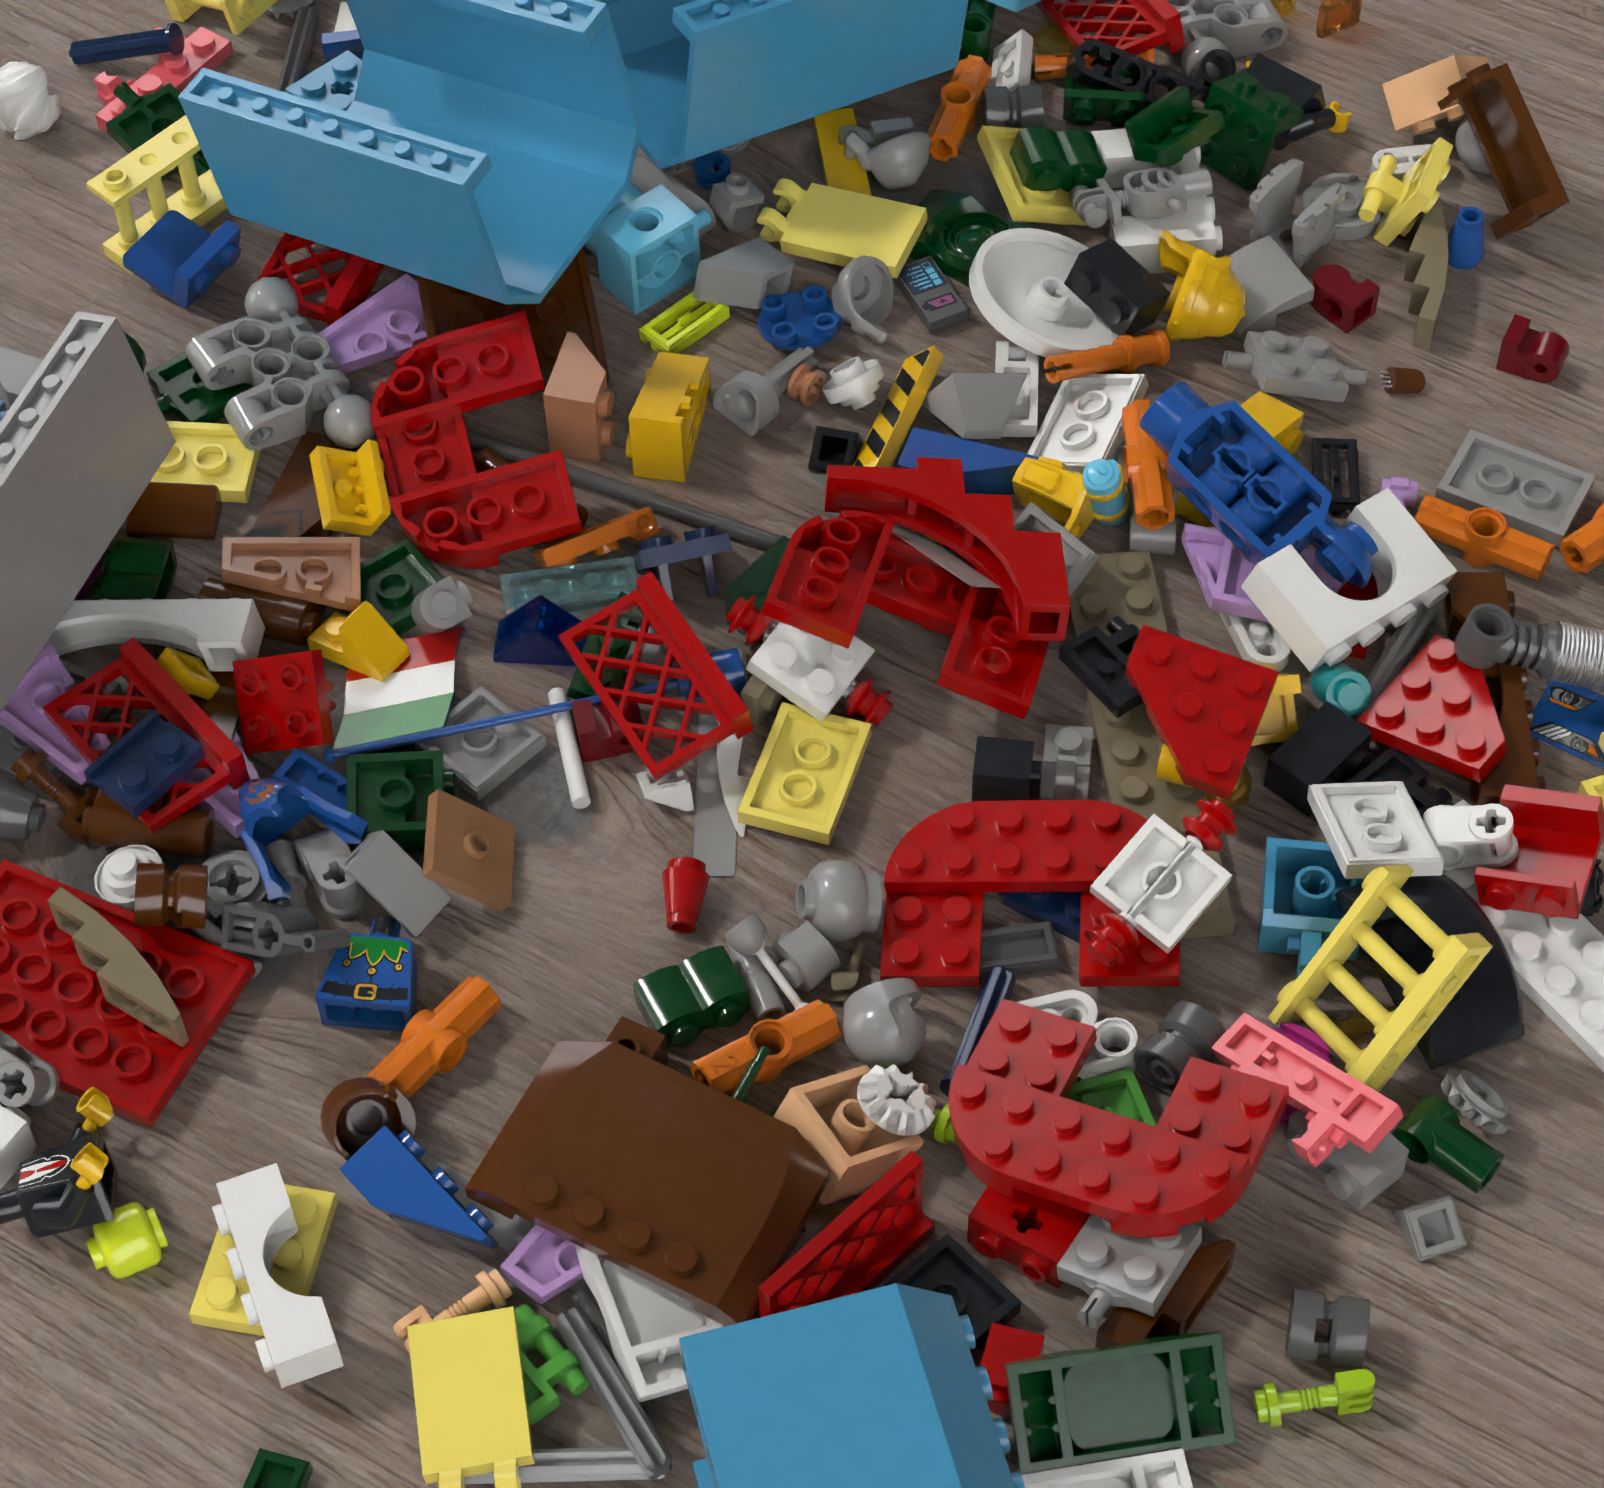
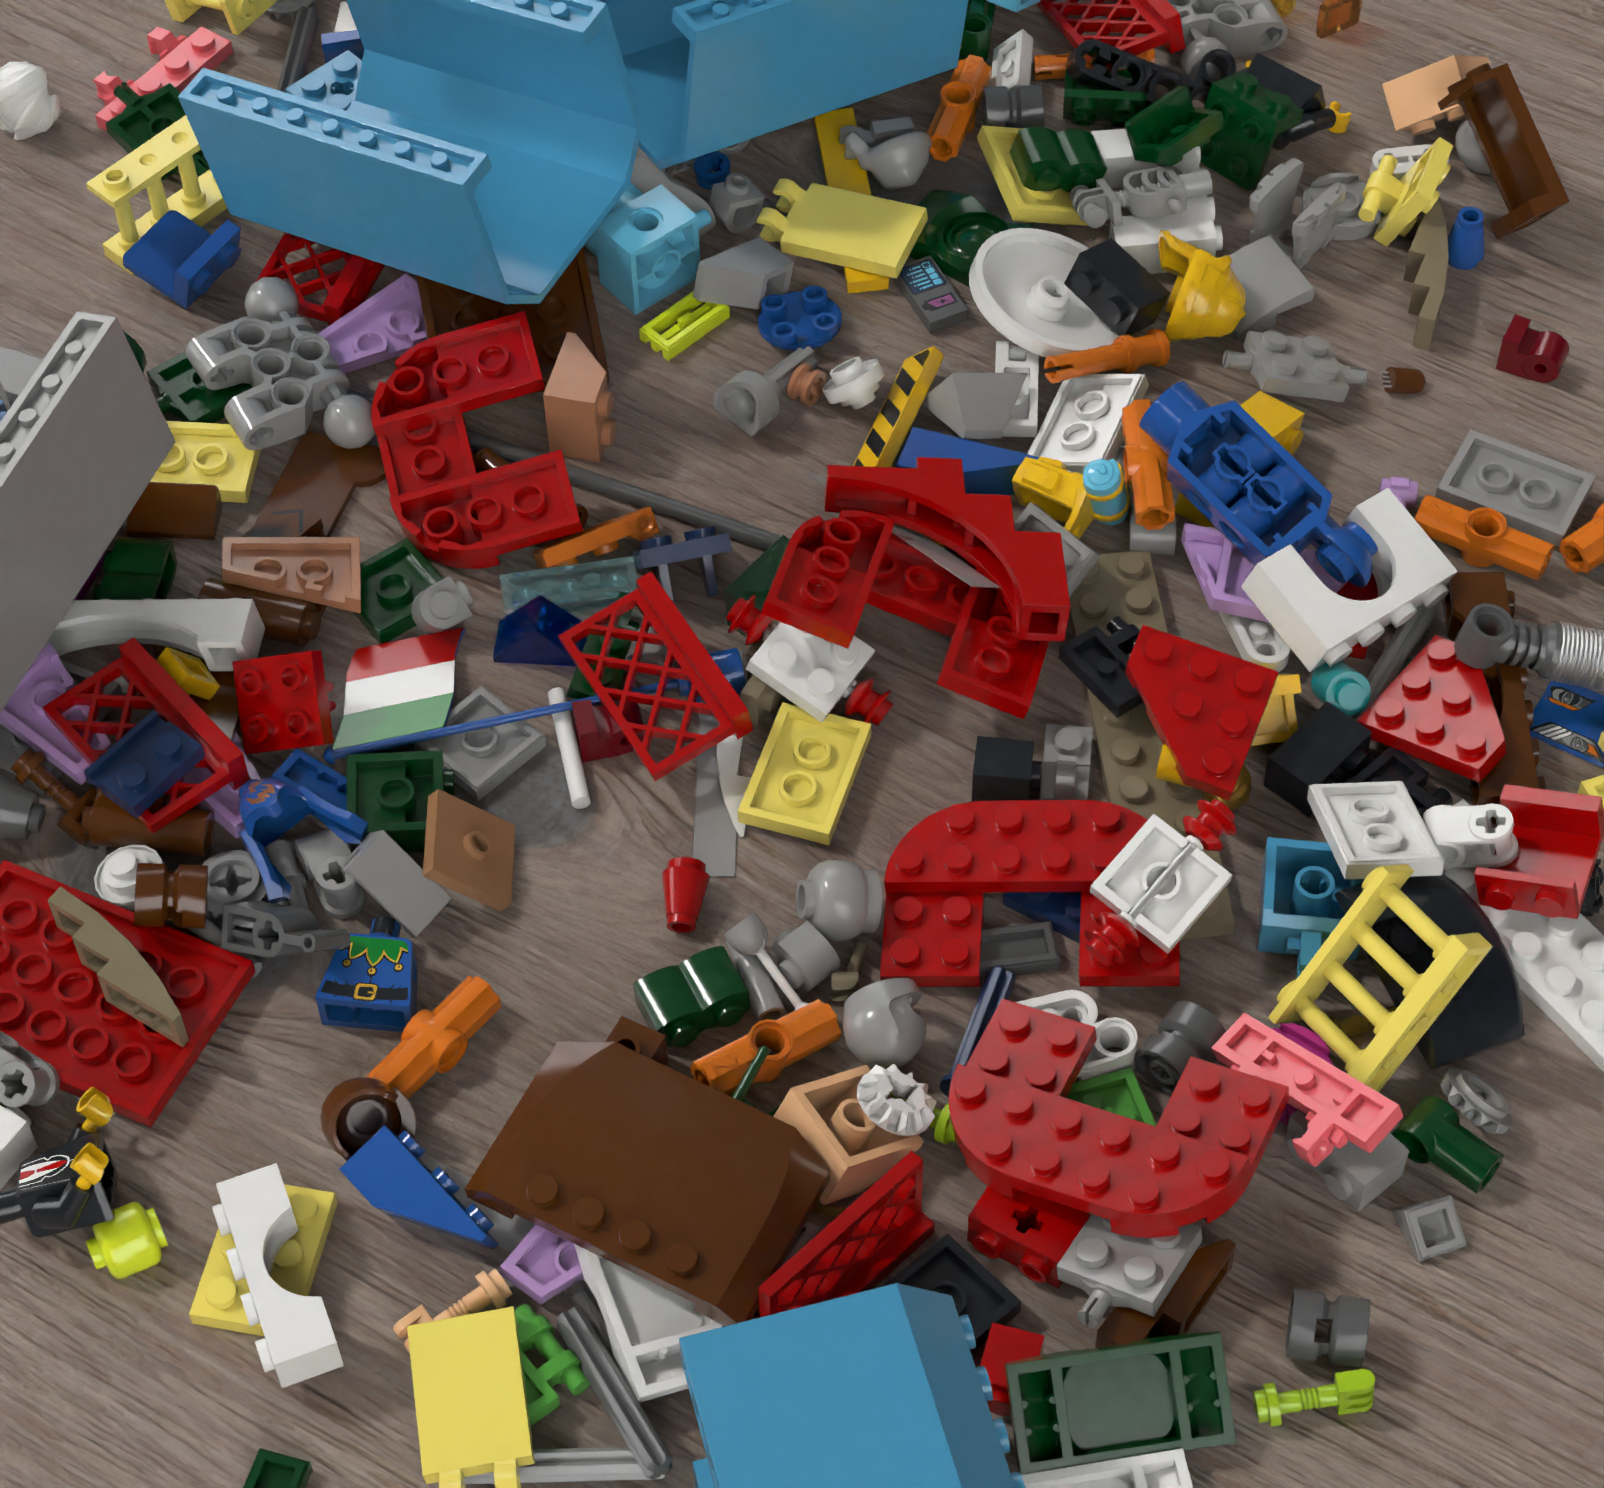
dark blue axle [68,23,184,65] -> none
yellow slope [307,601,410,682] -> none
yellow bracket [309,439,391,537] -> none
yellow wedge [625,351,711,483] -> none
white slope [636,766,694,812] -> none
black slope [808,426,862,472] -> none
light grey hat [831,255,894,344] -> none
clear yellow tile [1031,22,1075,55] -> none
dark red leg [1310,264,1380,334] -> none
black tile [1311,438,1360,515] -> none

